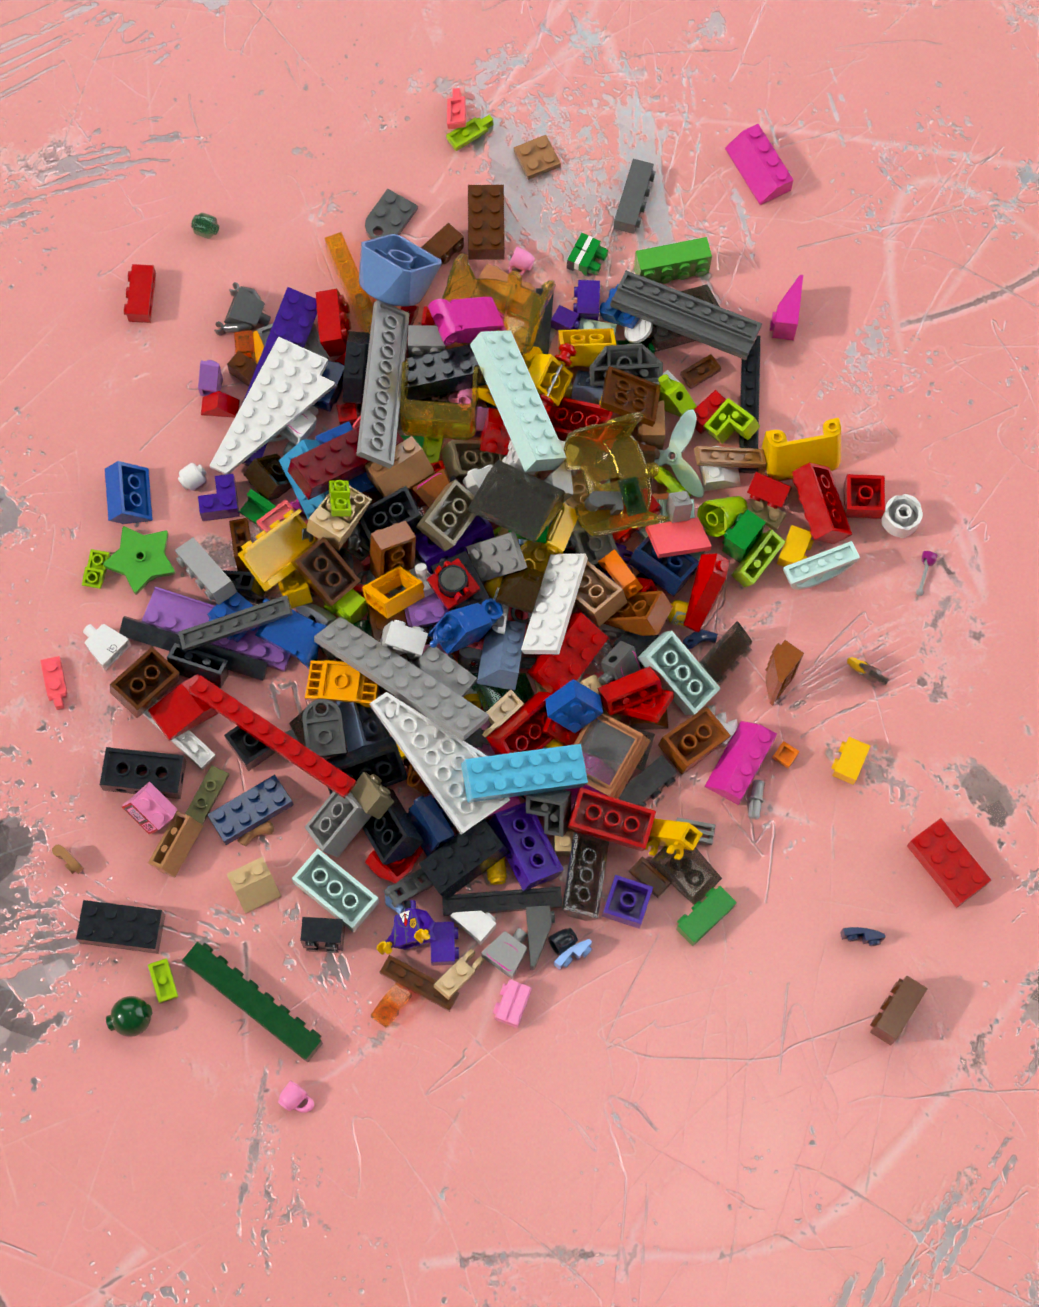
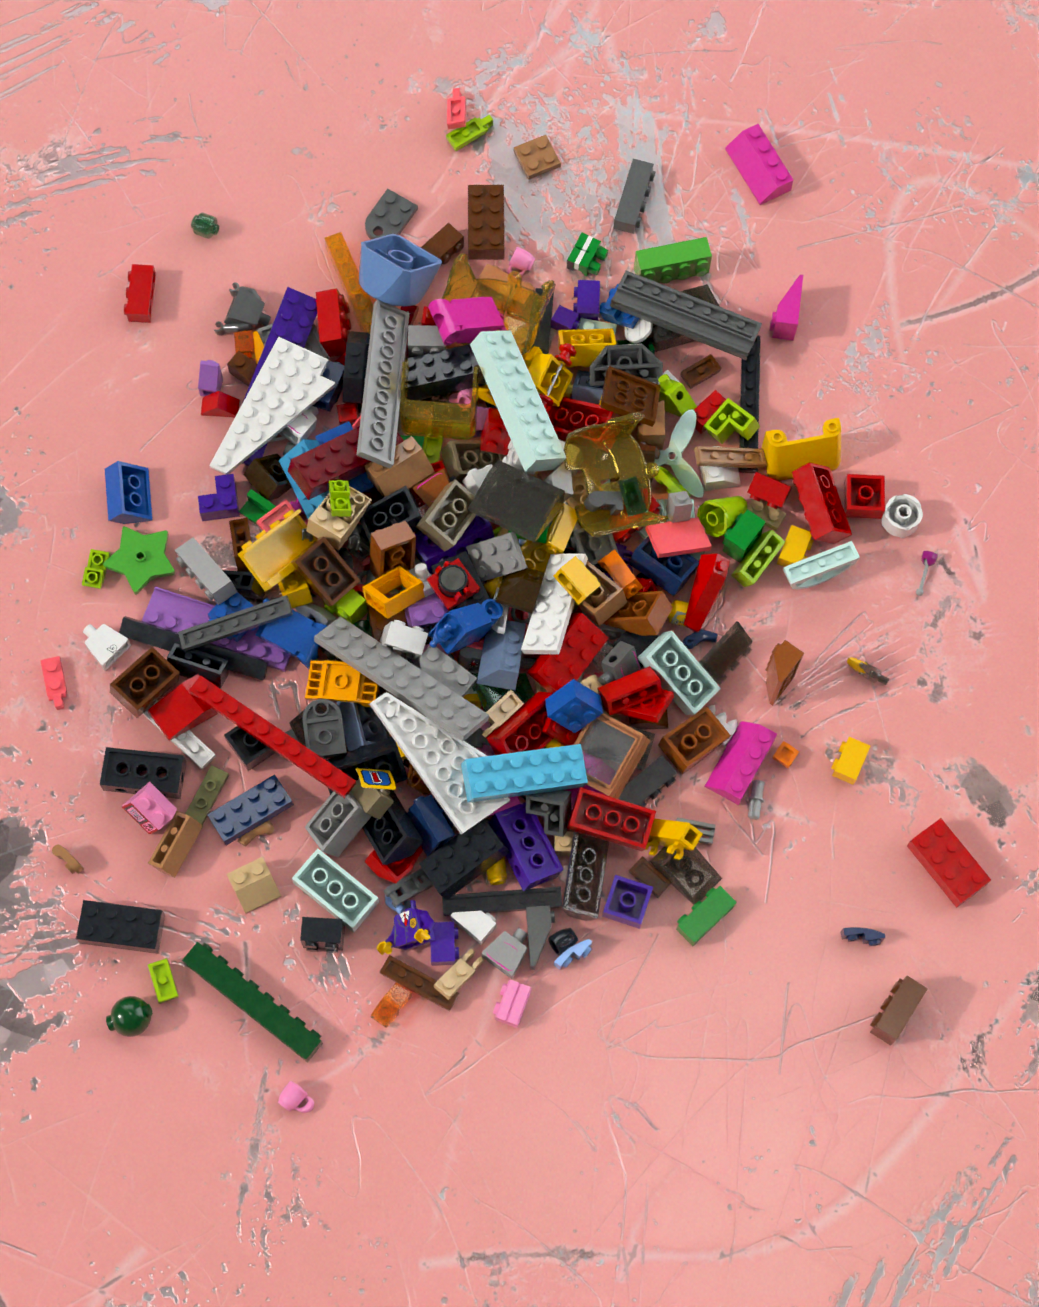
white head [178,463,207,491] -> none
none -> sticker [356,768,396,790]
none -> yellow brick [553,556,601,605]

